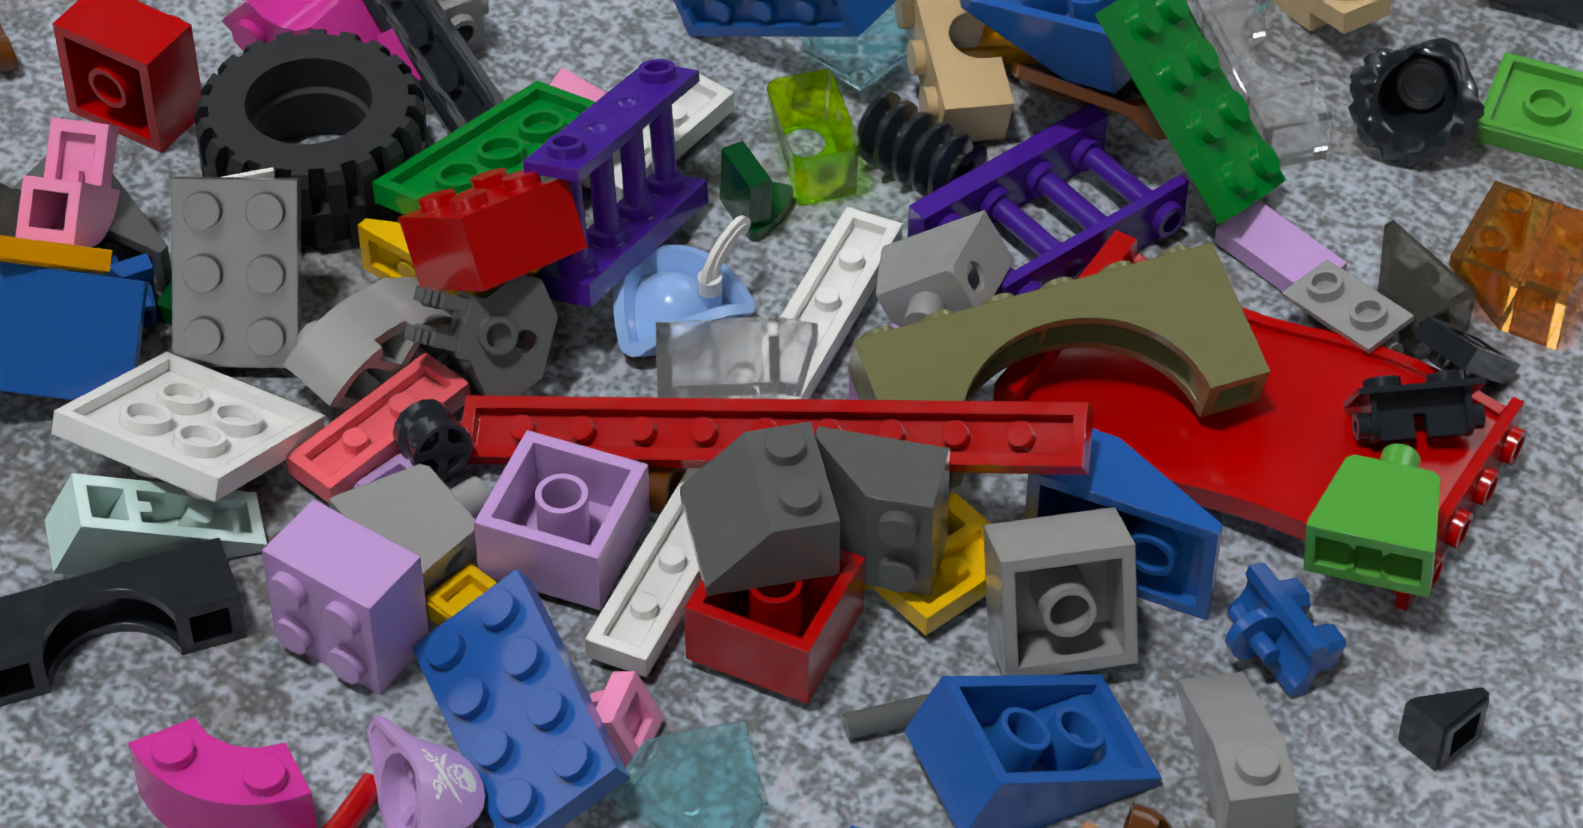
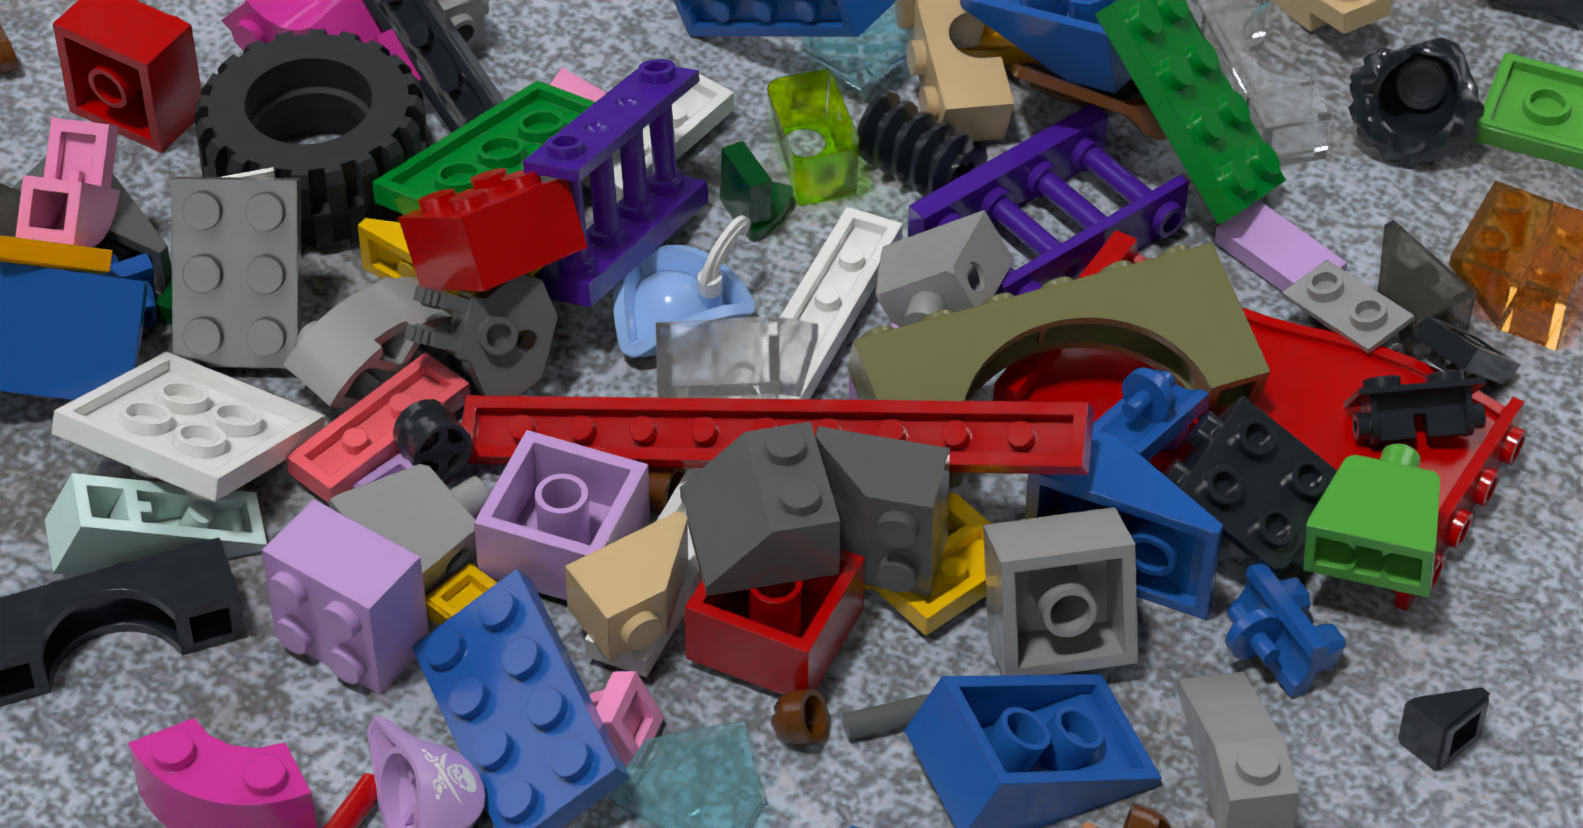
none -> tan slope [565,510,689,662]
none -> reddish brown hinge [771,689,829,745]
none -> blue hips [1093,367,1209,465]
none -> black bracket [1162,396,1337,573]

